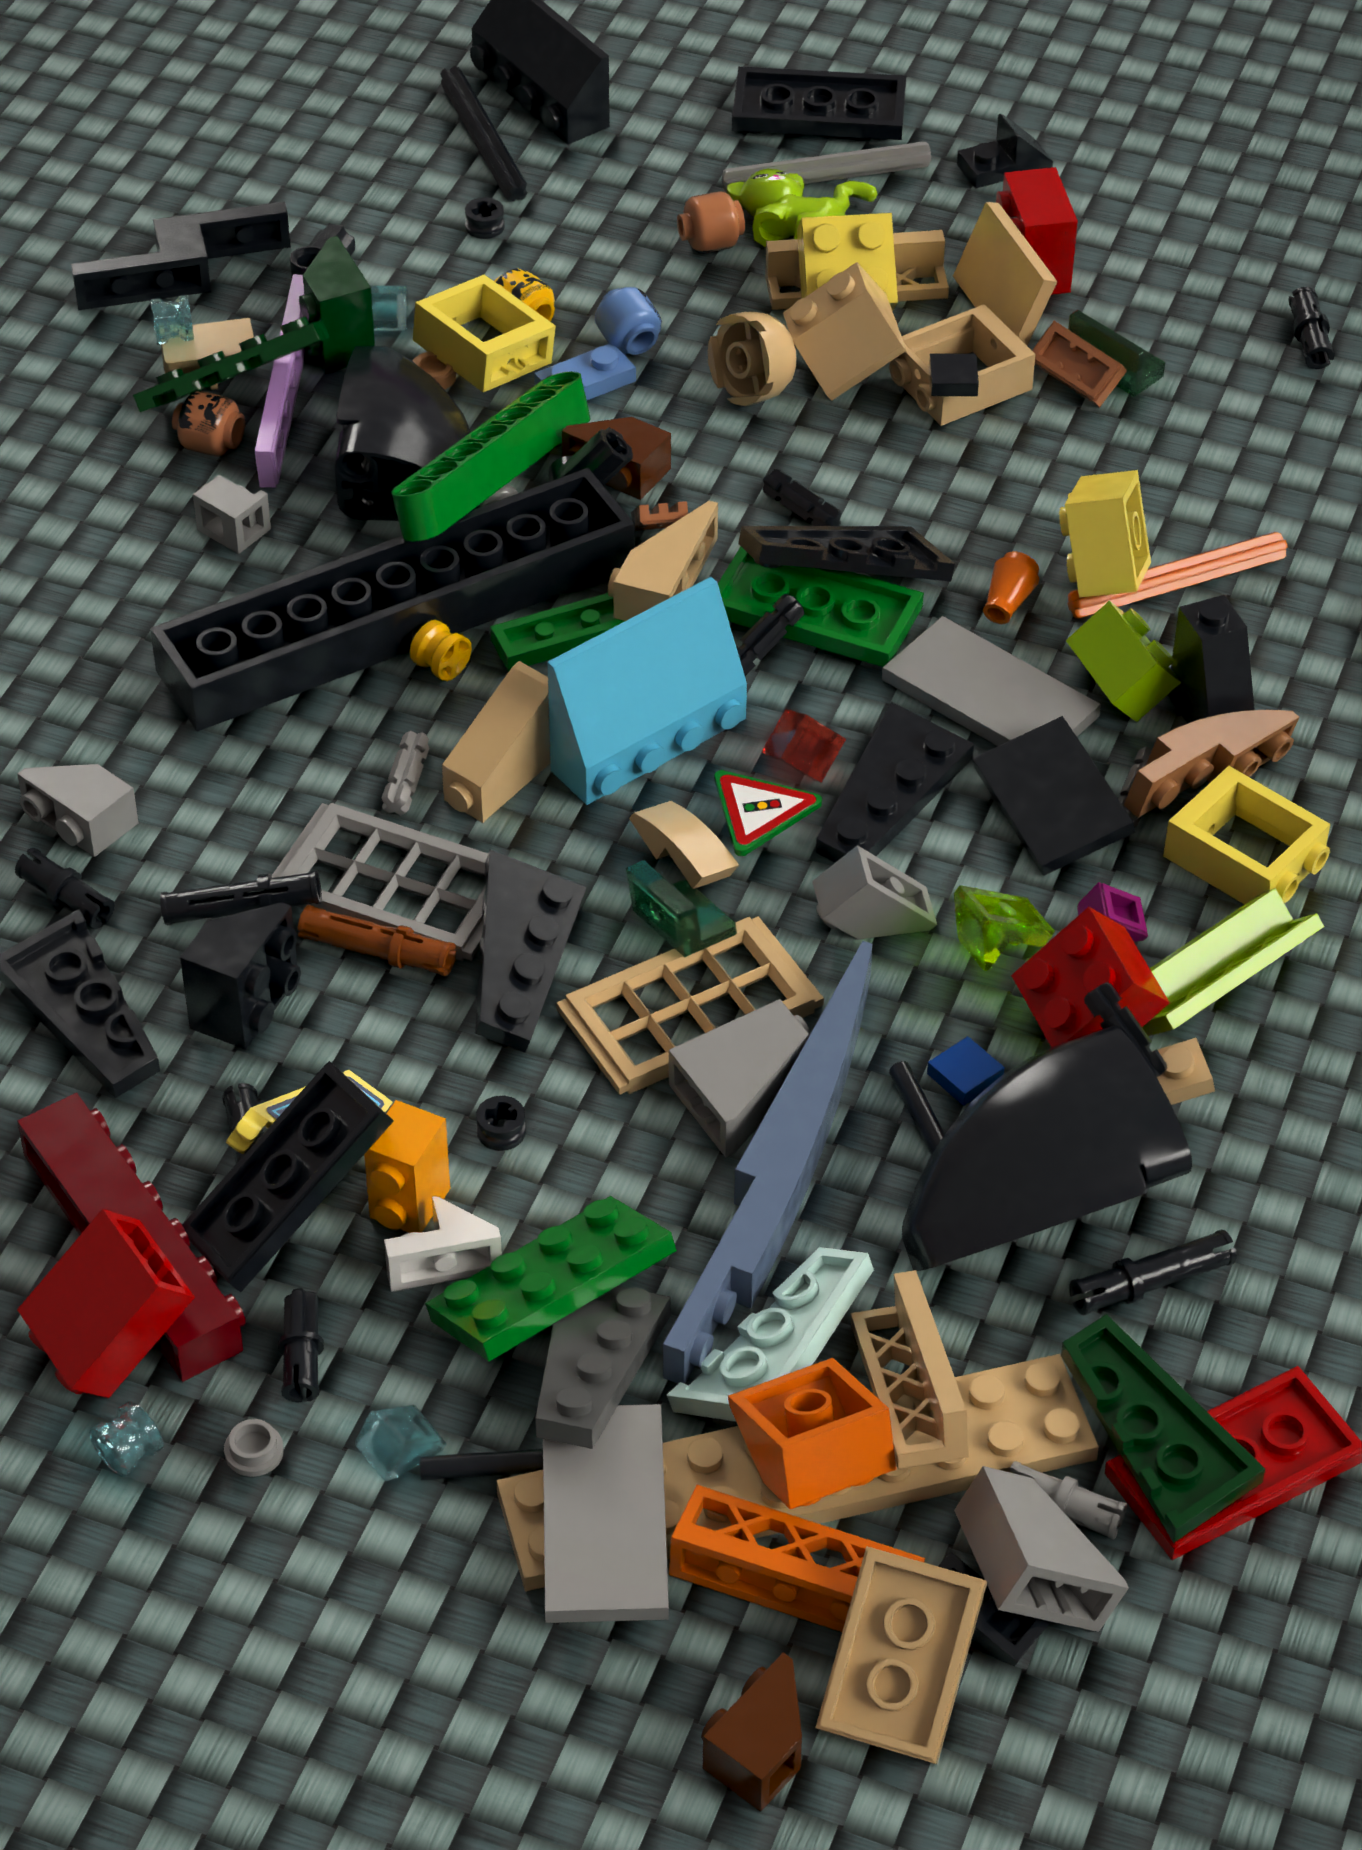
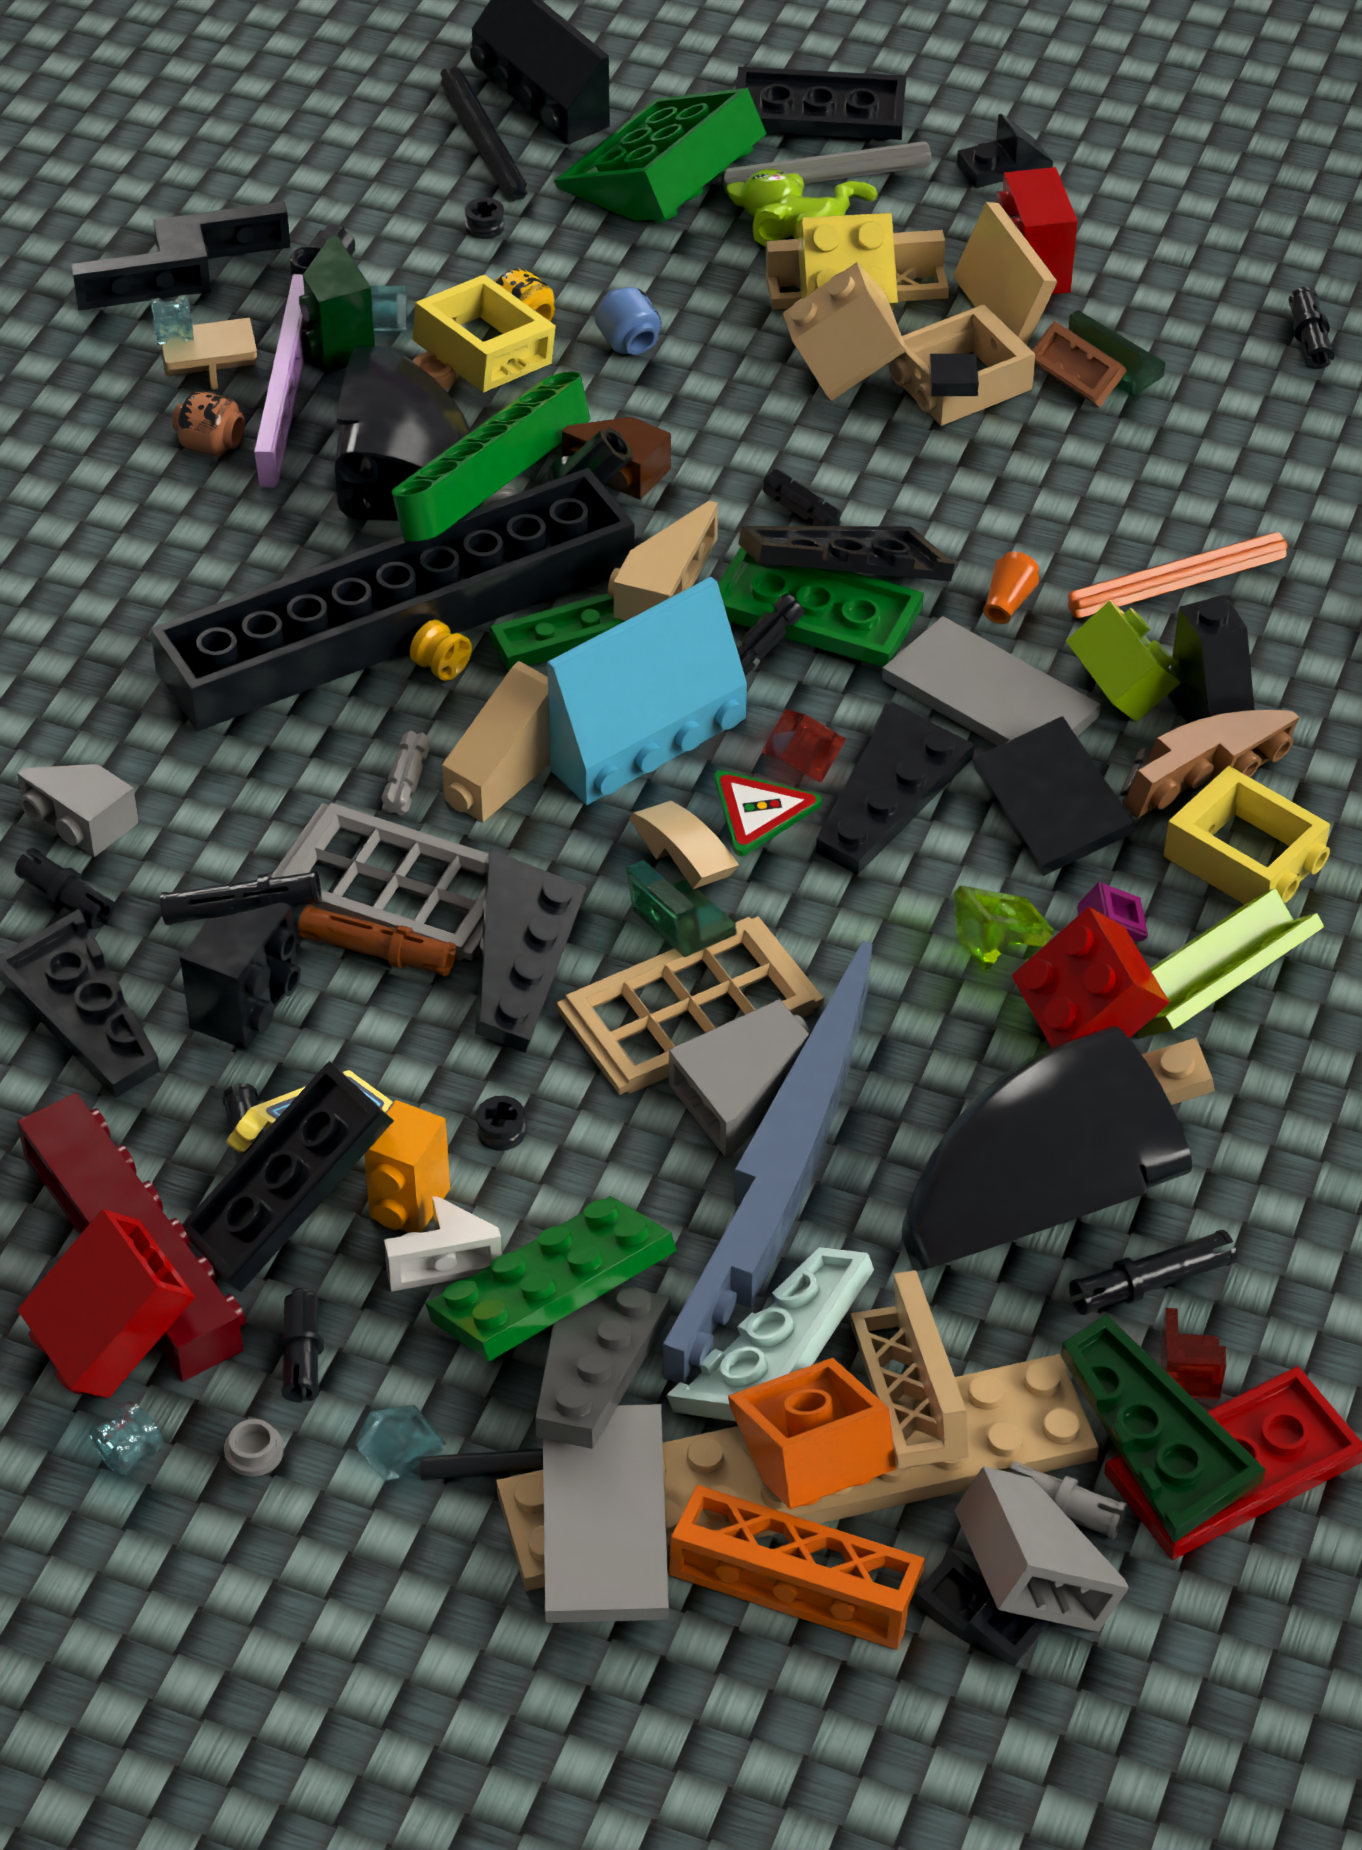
dark green wing [133,316,330,412] -> none
light grey brick [193,475,271,554] -> none
medium blue plate [534,344,636,400] -> none
nougat tile [631,501,688,531] -> none
nougat head [677,191,745,253] -> none
reddish brown slope [701,1652,802,1812] -> none
tan cylinder [708,312,796,406] -> none
light grey slope [812,845,937,940] -> none
tan tile [815,1546,987,1764] -> none
black bar [889,1061,945,1154] -> none
blue tile [927,1036,1005,1106] -> none
light yellow brick [1059,470,1151,598] -> none
black axle [1084,982,1168,1078] -> none
none -> green slope [554,88,766,223]
none -> clear red panel [1160,1308,1226,1399]

